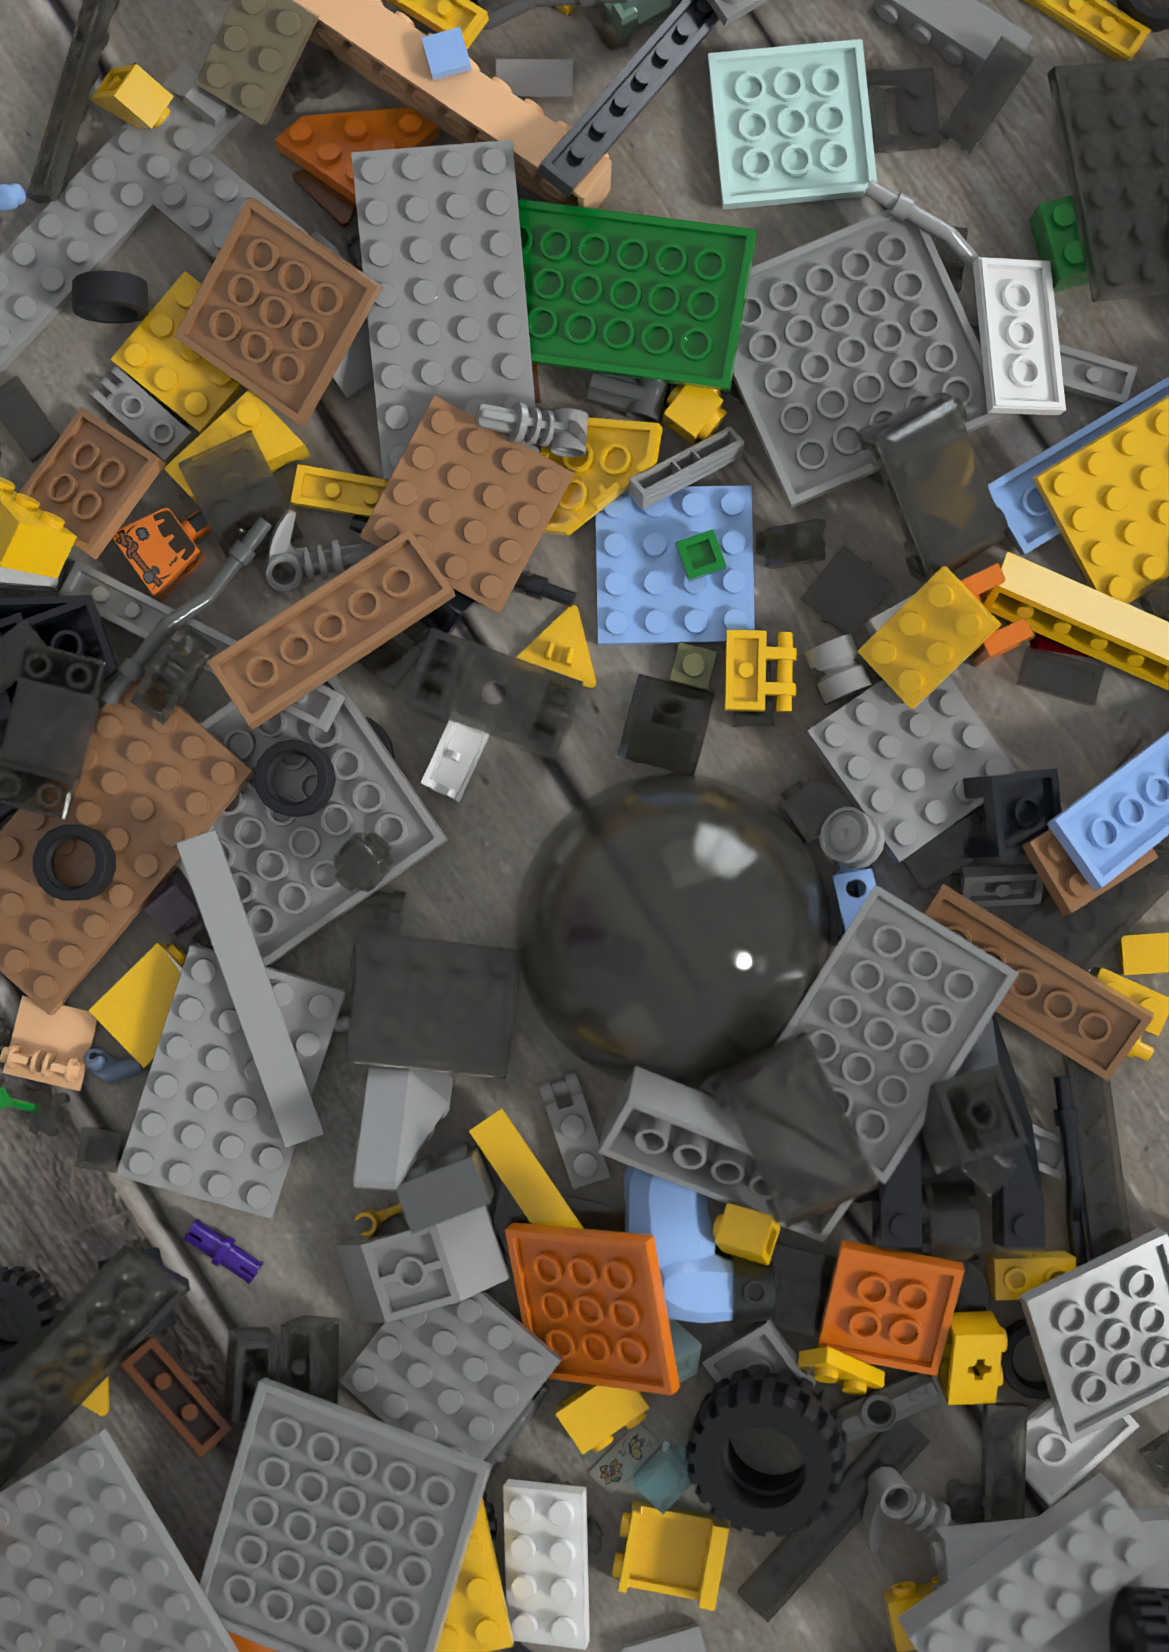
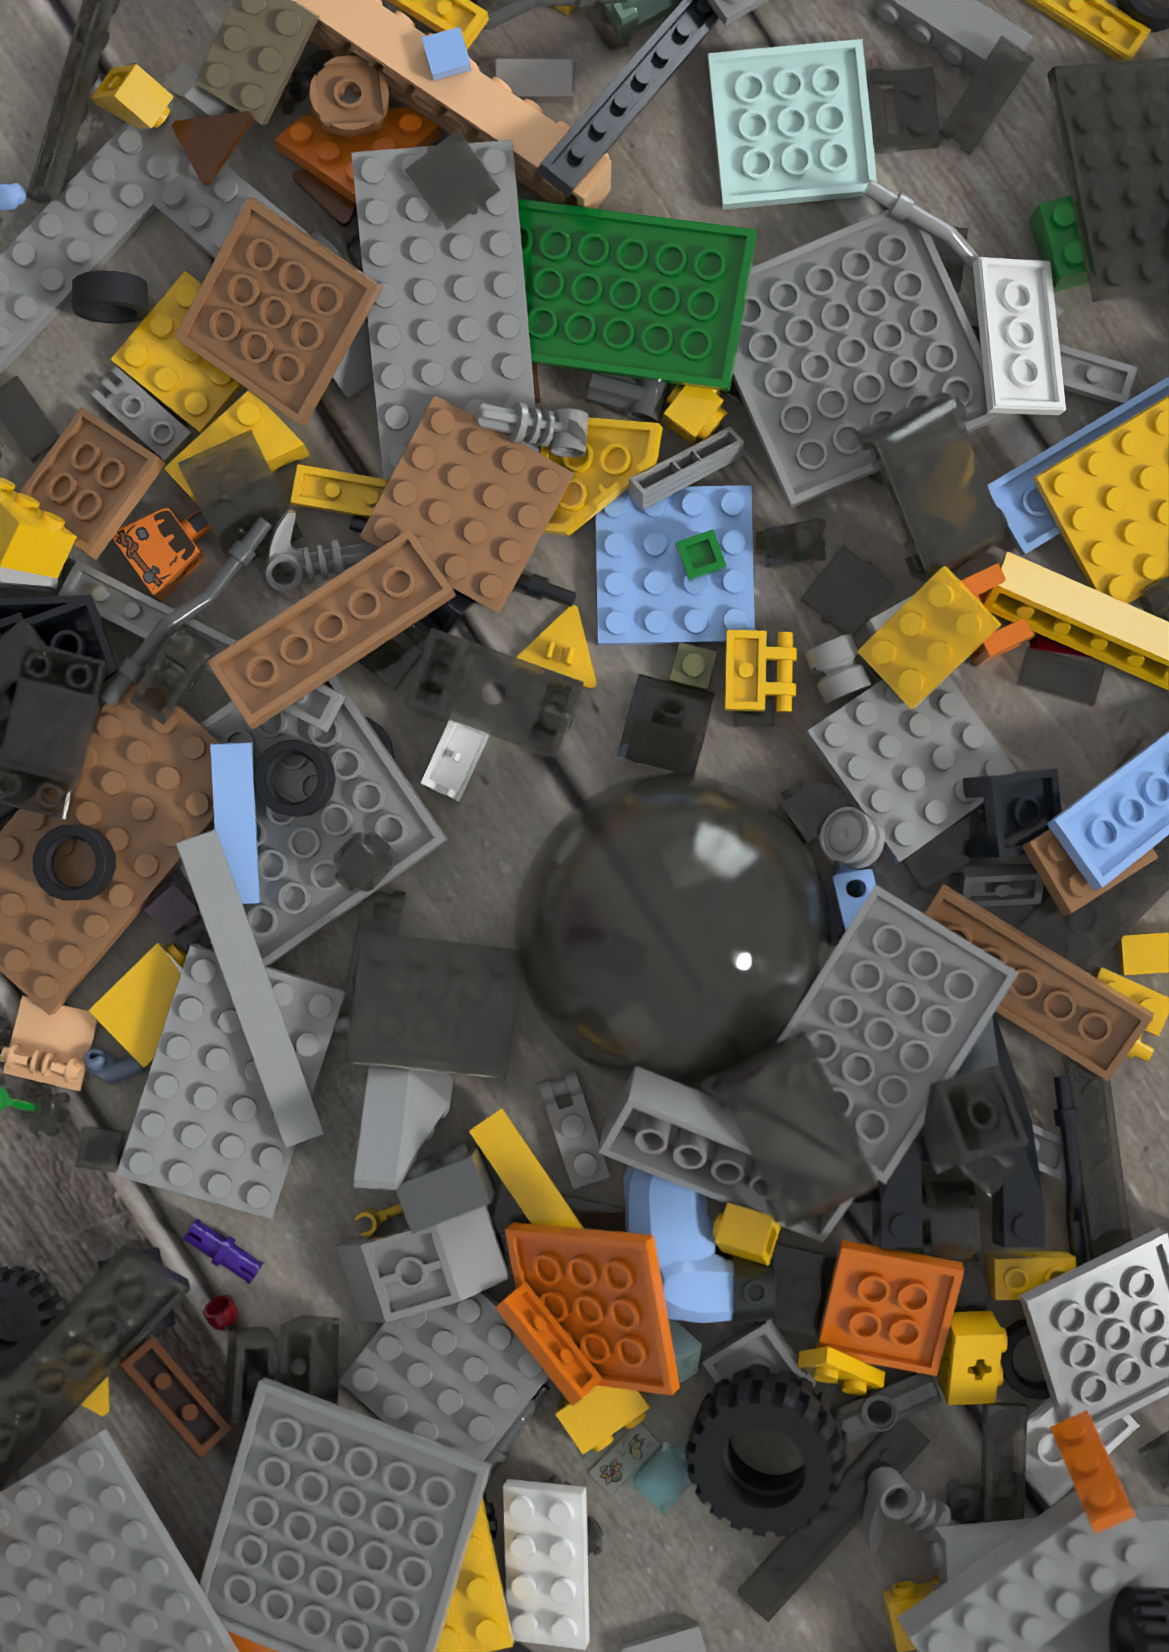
yellow panel [611,1500,729,1611] -> none
none -> reddish brown piece [172,111,254,186]
none -> dark red hinge [203,1295,239,1331]
none -> light blue tile [210,742,260,904]
none -> medium nougat plate [310,55,389,137]
none -> clear smoke piece [404,130,500,230]
none -> orange plate [495,1281,603,1406]
none -> orange plate [1050,1410,1135,1534]

